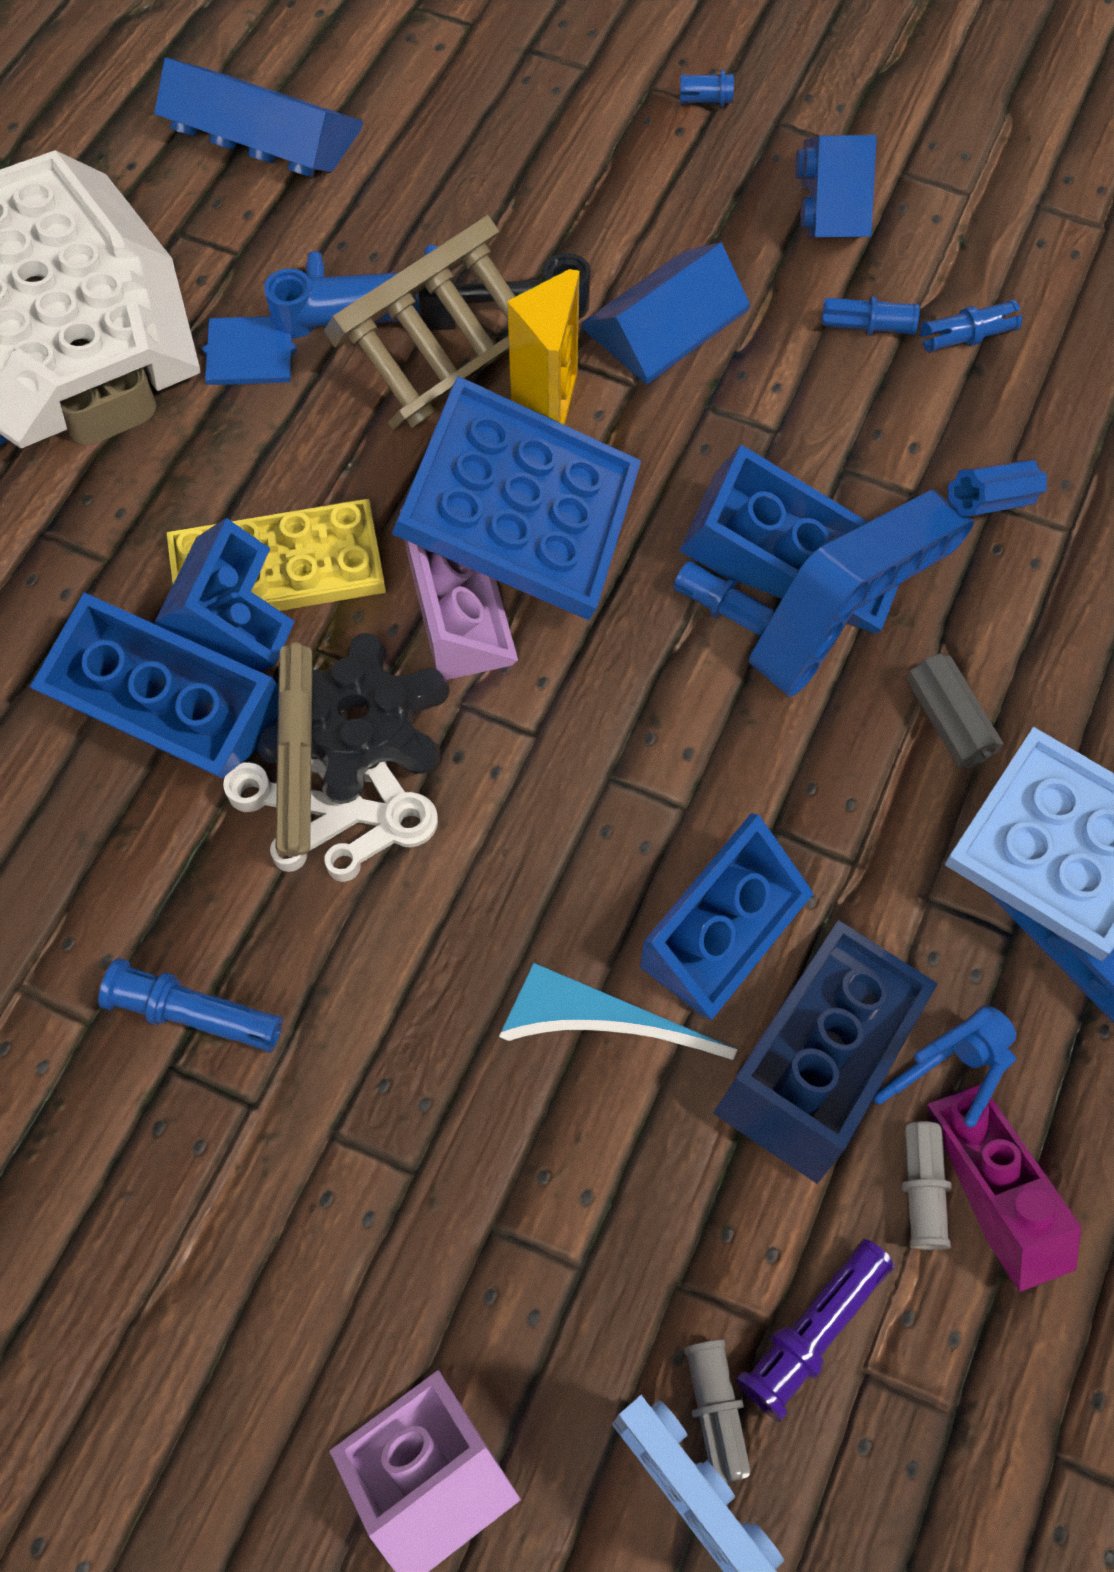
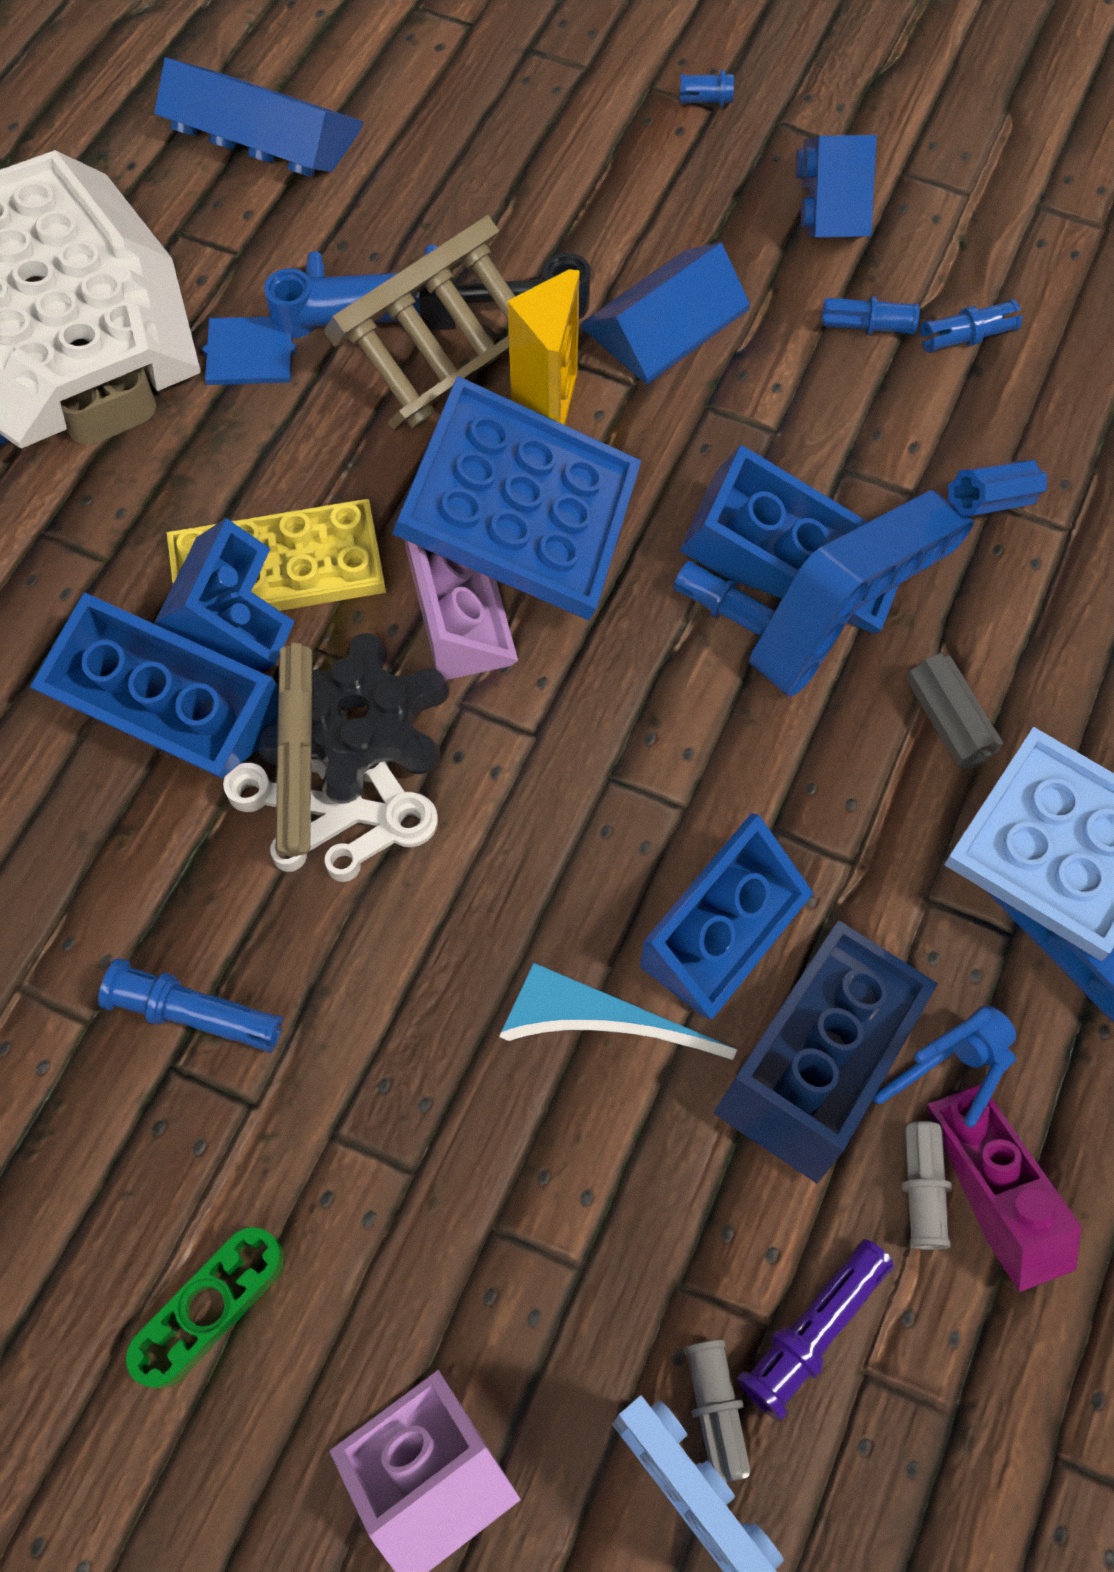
none -> green beam [126,1227,284,1389]

